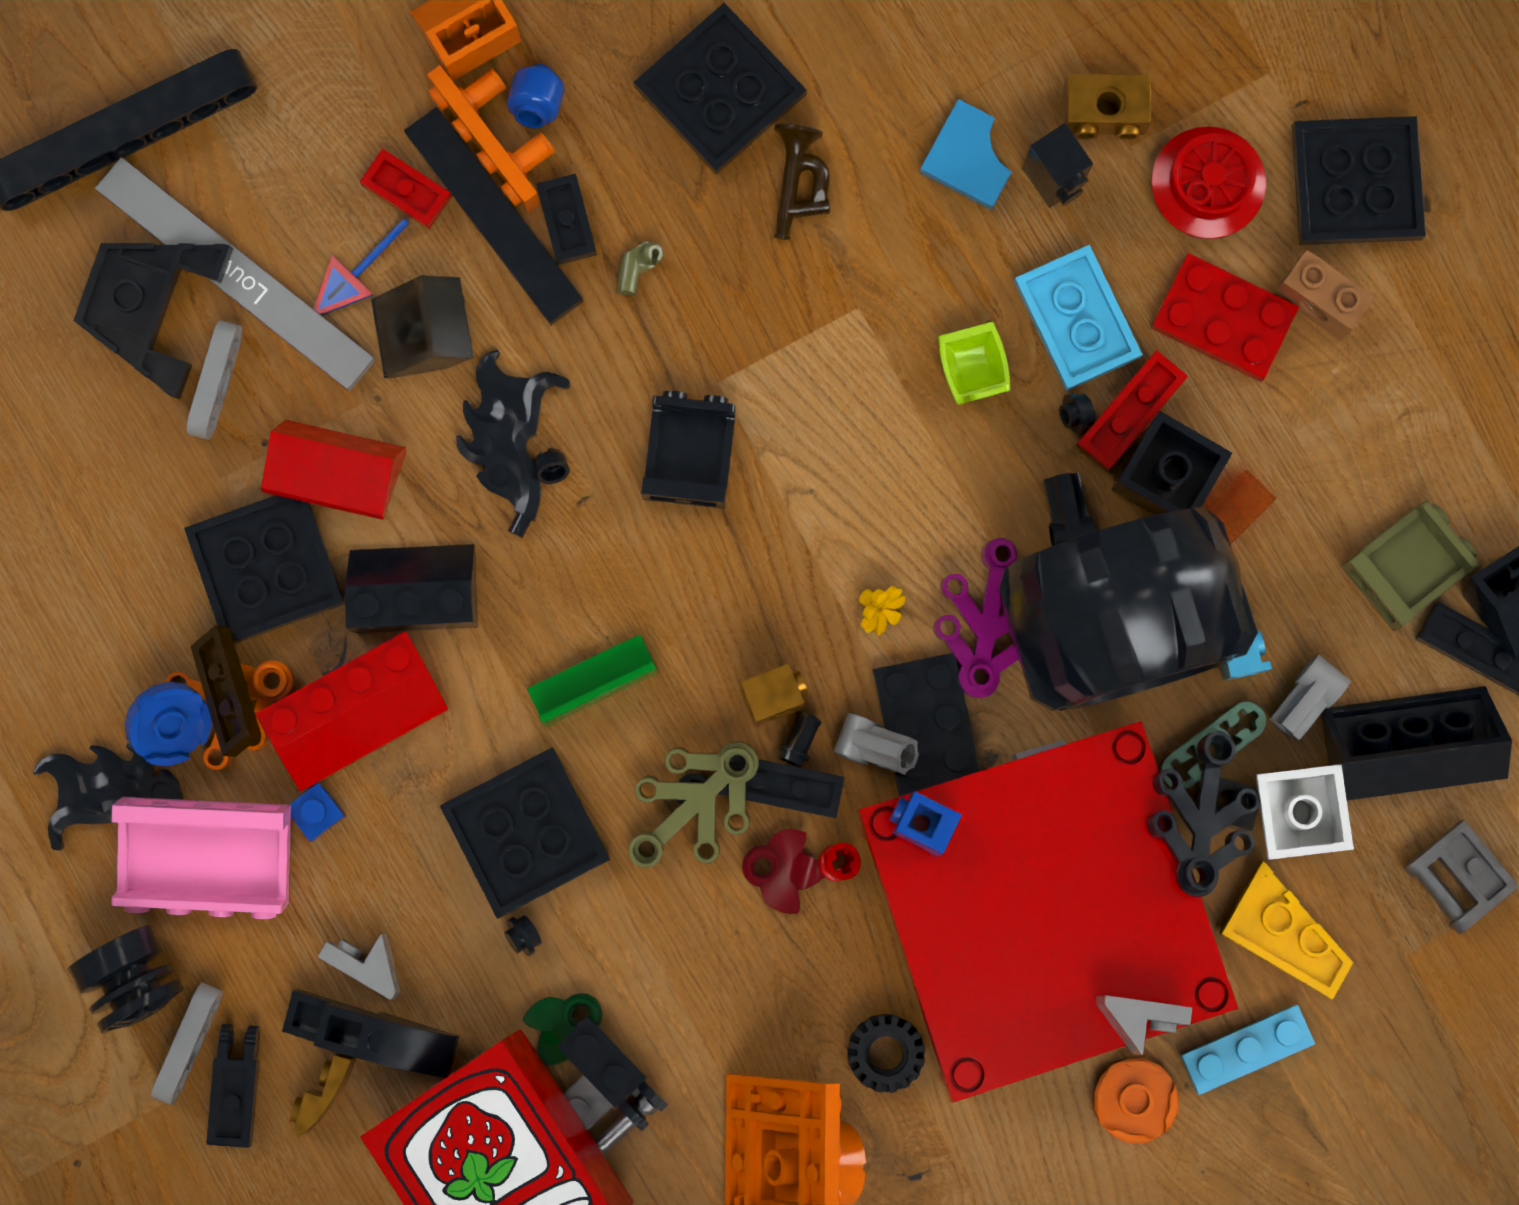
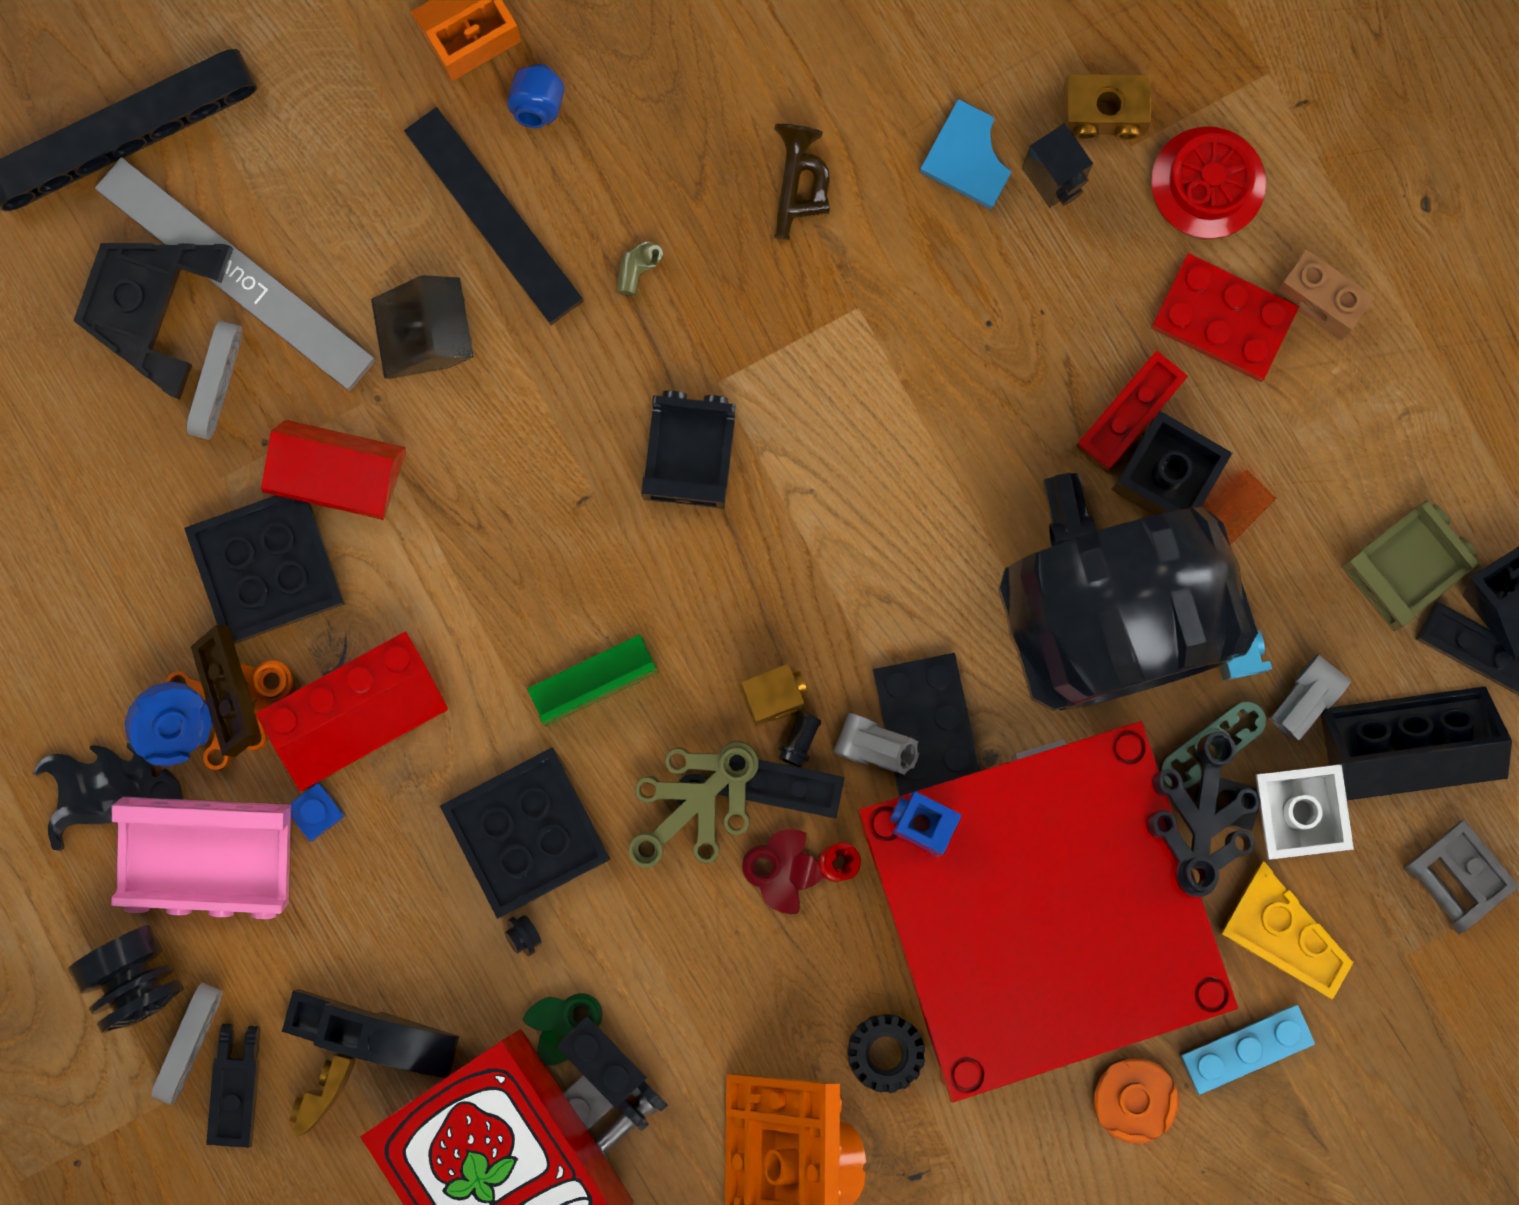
piece [313,218,409,316] -> none
light grey slope [318,934,401,1000] -> none
black slope [345,544,478,633] -> none
red plate [359,148,452,230] -> none
orange plate [427,65,555,213] -> none
black piece [456,350,570,539] -> none
black hinge [534,447,570,484] -> none
black plate [536,173,597,265] -> none
black plate [634,2,807,175] -> none
yellow plant [859,586,906,636] -> none
magenta plant [933,538,1019,698] -> none
lime piece [938,322,1011,405] -> none
medium azure plate [1014,244,1143,392] -> none
black plate [1059,393,1095,434] -> none
light grey slope [1096,995,1192,1055] -> none
black plate [1291,116,1426,245] -> none

